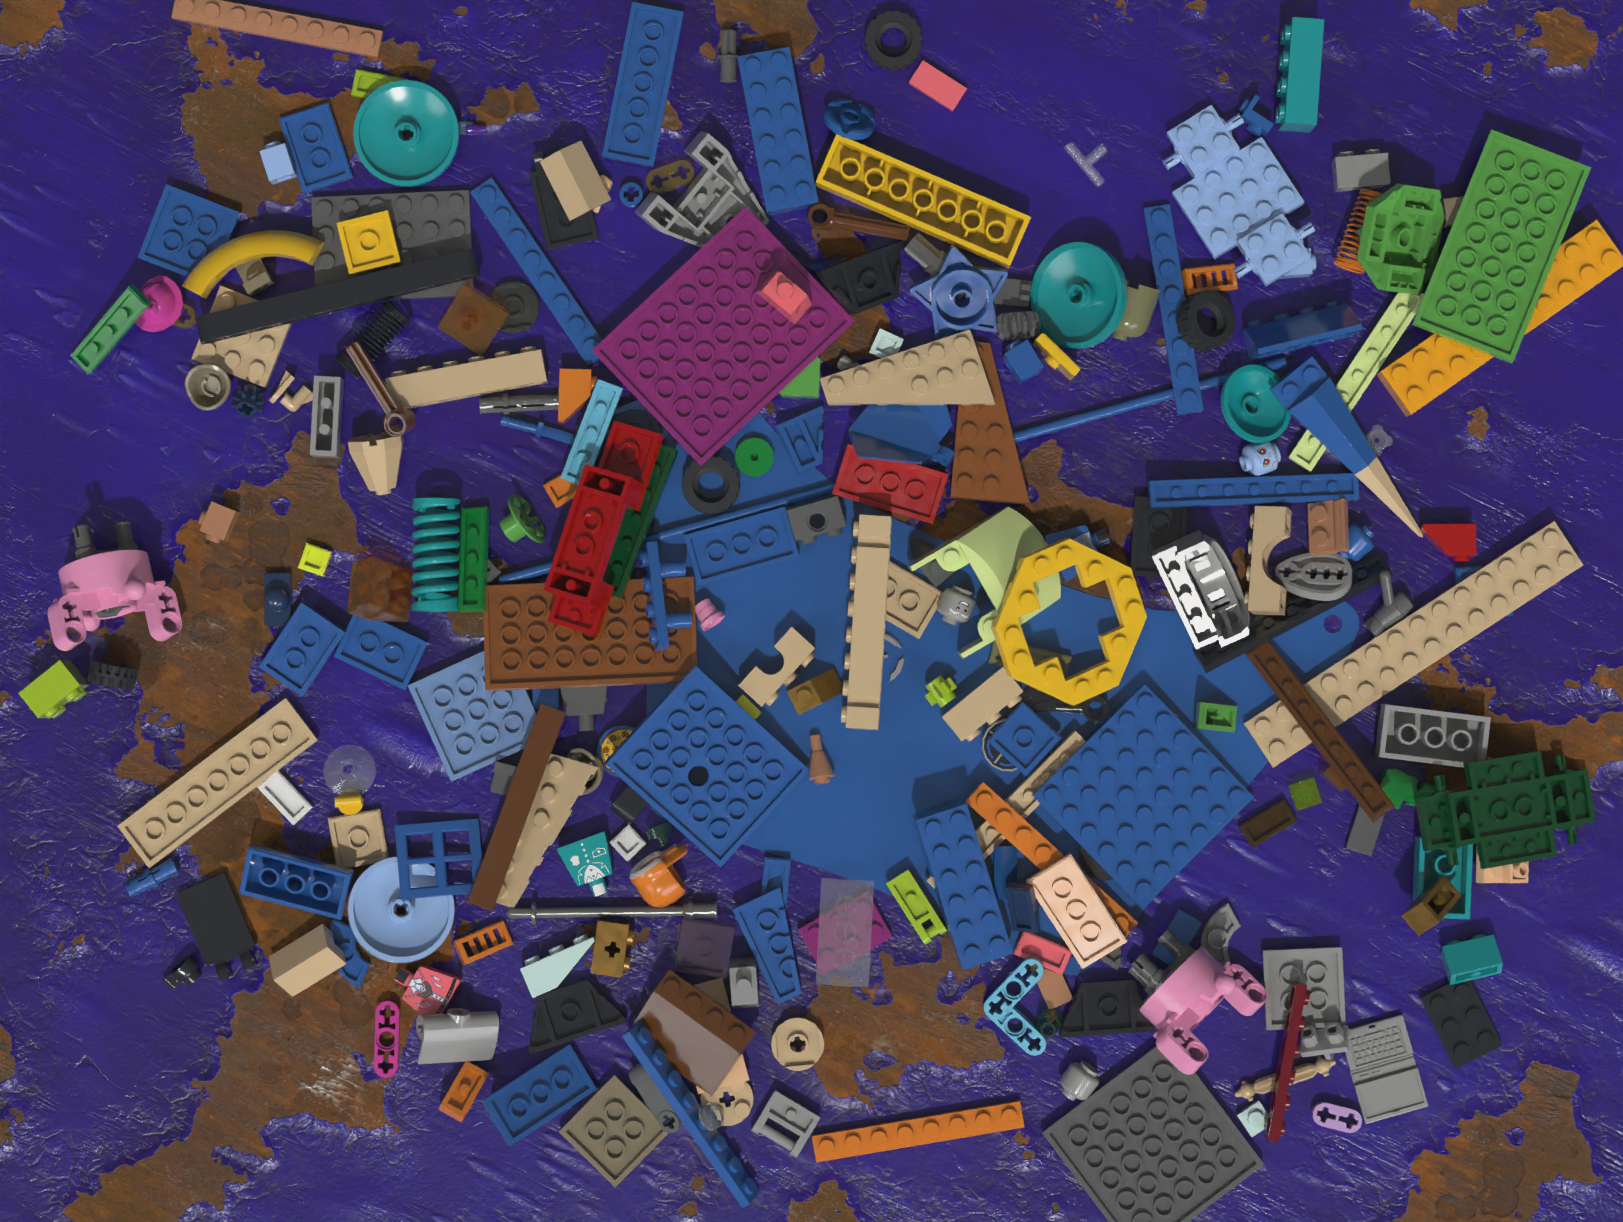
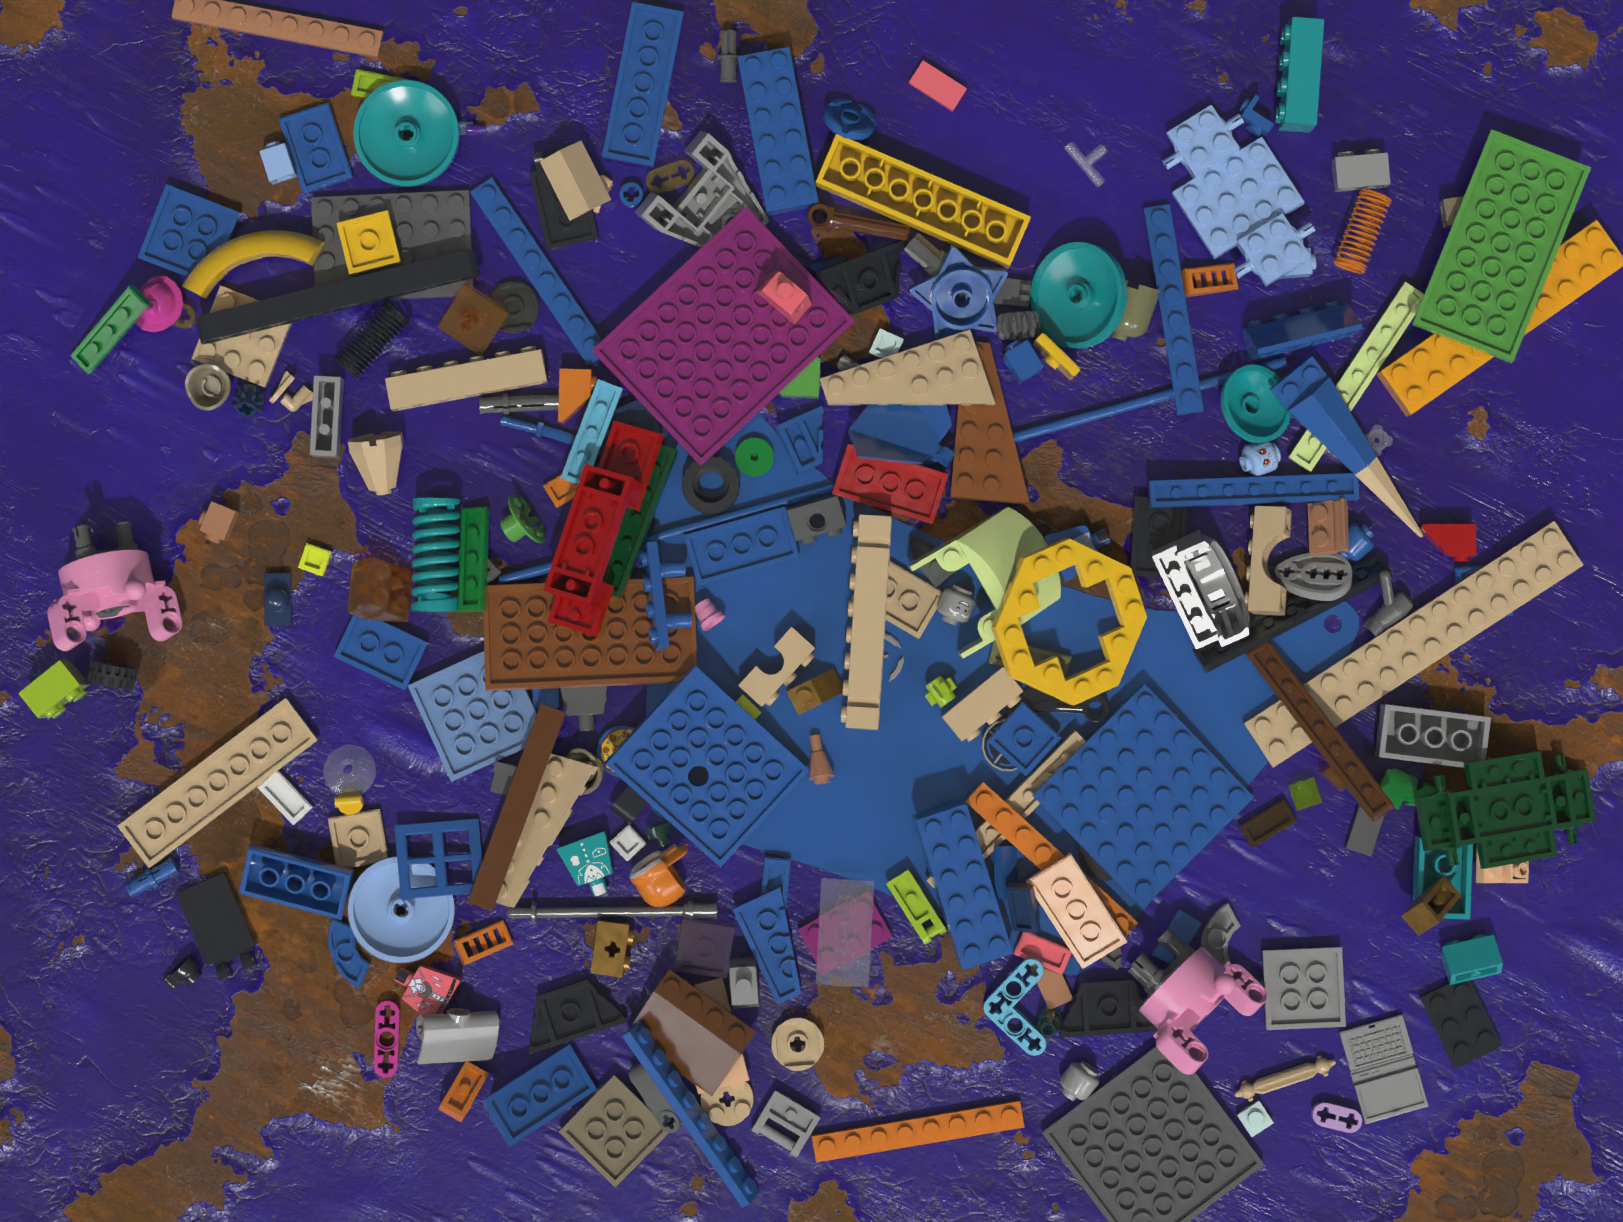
dark tan bracket [235,259,275,297] -> none
blue plate [259,601,347,697] -> none
tan piece [269,924,346,997] -> none
reddish brown axle [346,341,417,437] -> none
light aqua slope [520,934,595,998] -> none
clear tile [699,1102,724,1130] -> none
black tyre [864,10,923,71] -> none
black tyre [1176,290,1236,352] -> none
bright green slope [1194,702,1238,732] -> none
dark red plate [1264,981,1310,1142] -> none
light grey hips [1300,1022,1350,1060] -> none
bright green piece [1357,183,1444,295] -> none

